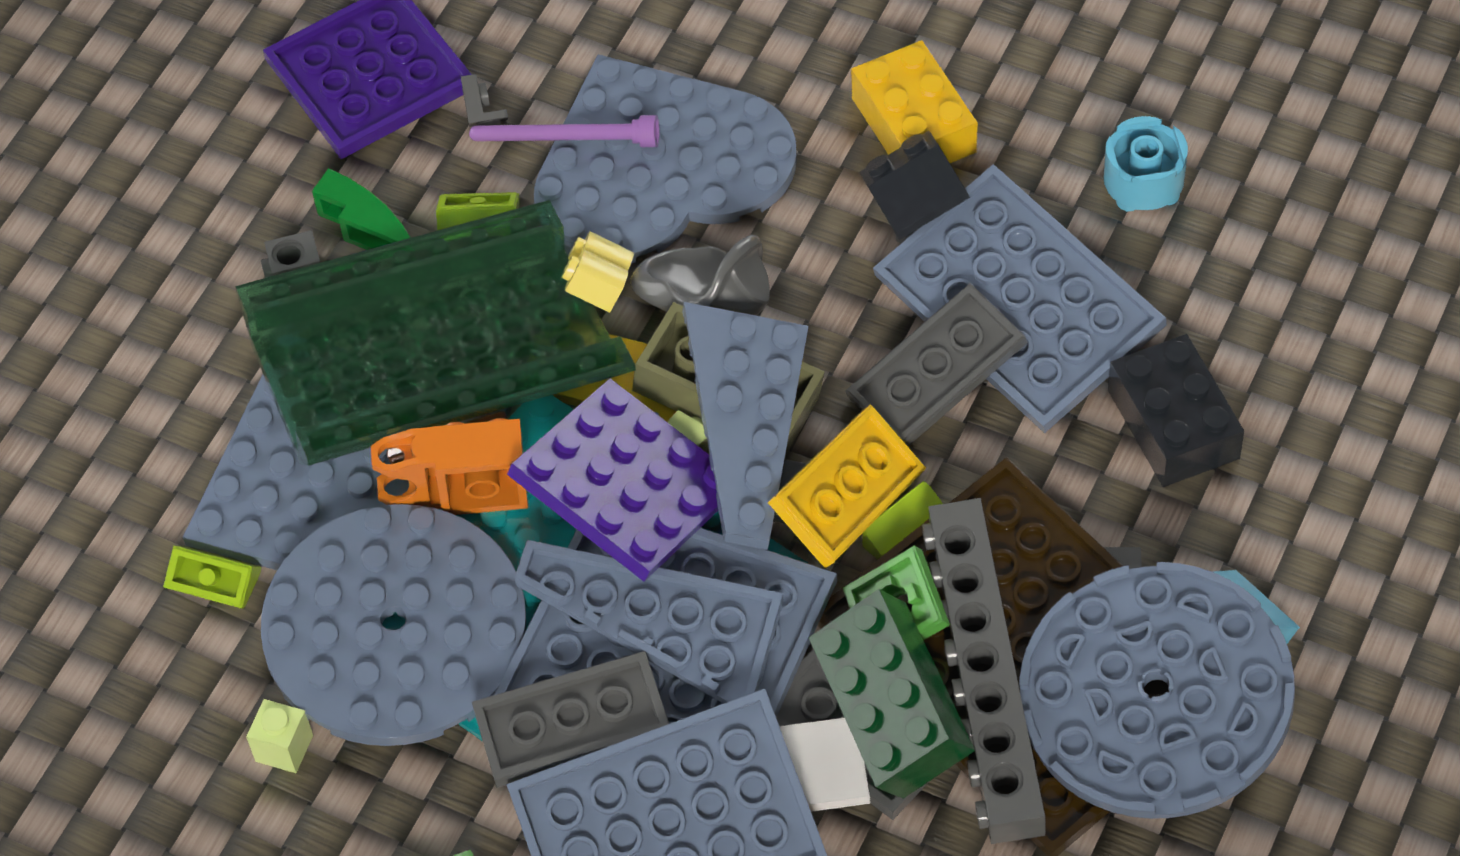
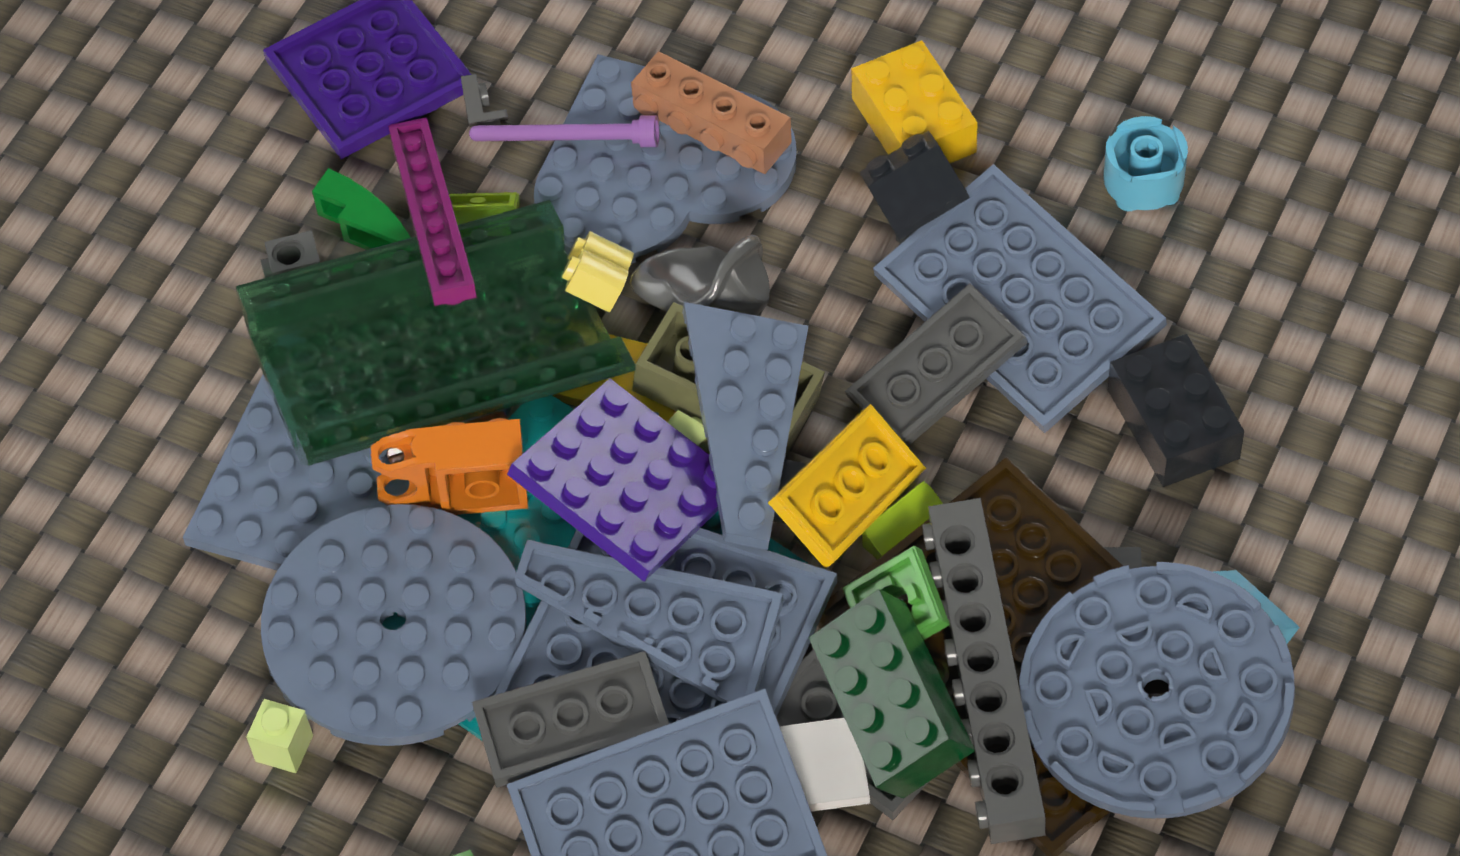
lime slope [163,546,262,609] -> none
none -> magenta plate [388,118,476,306]
none -> nougat brick [631,51,792,174]

